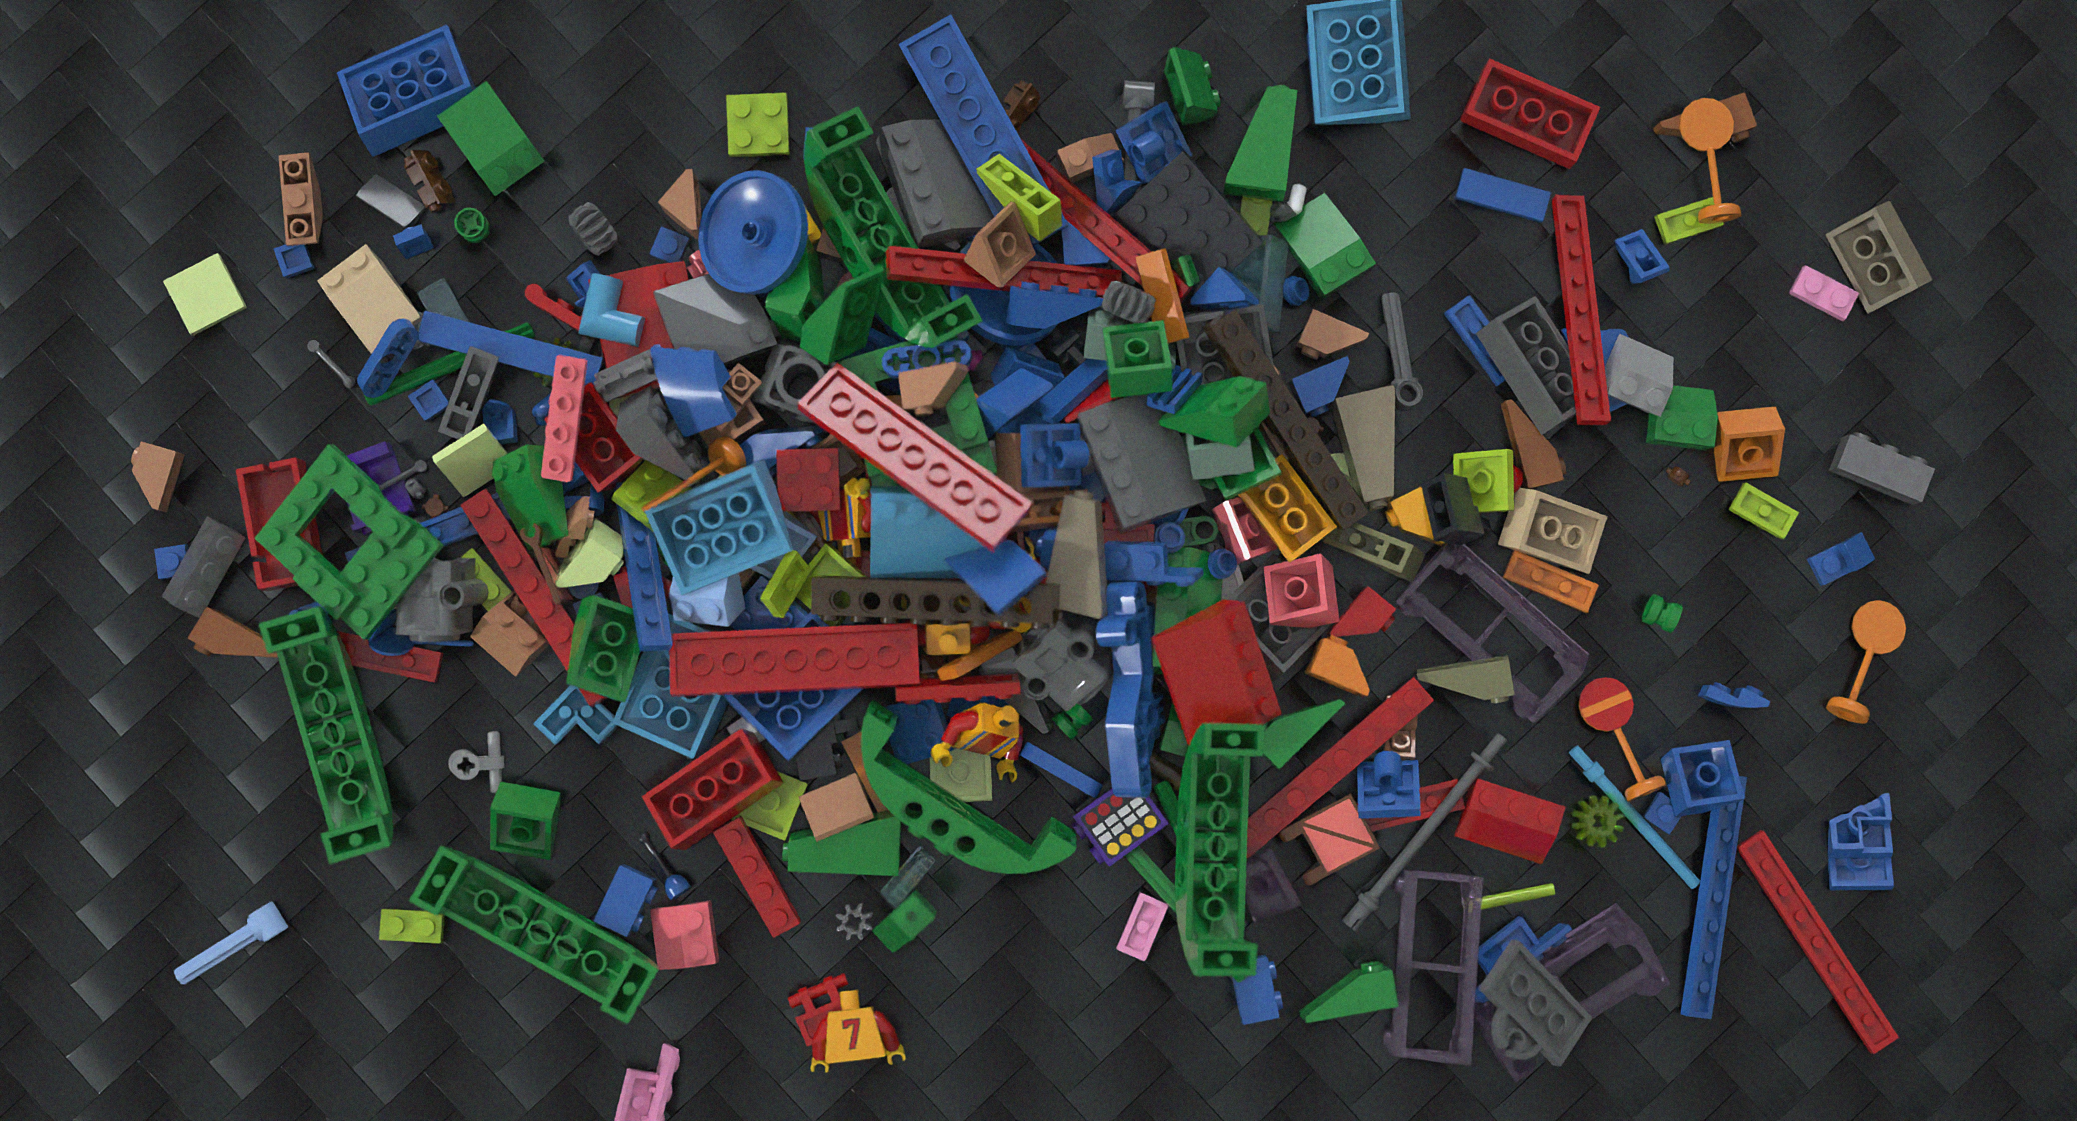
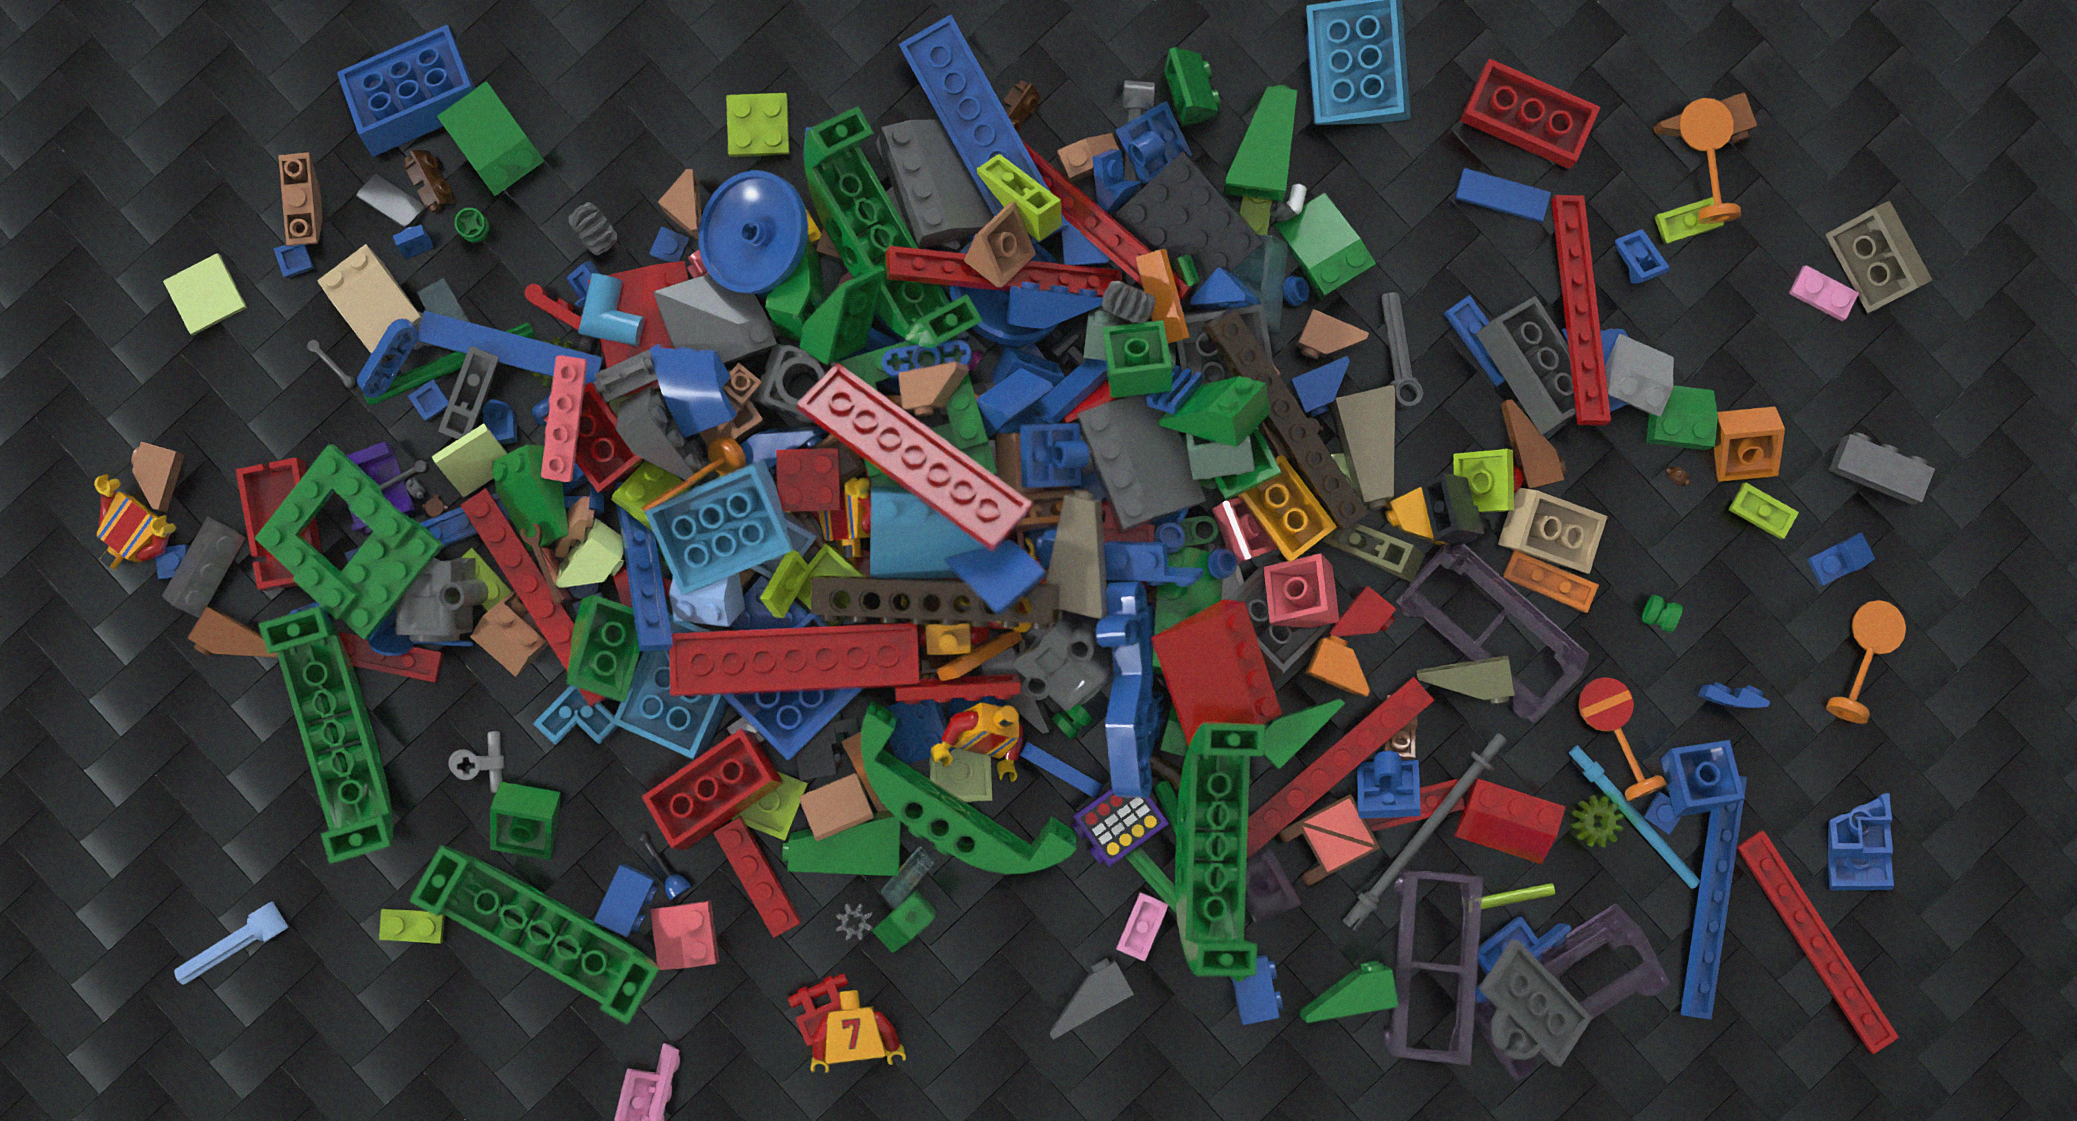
none -> torso [95,474,176,570]
none -> dark grey slope [1050,958,1134,1039]

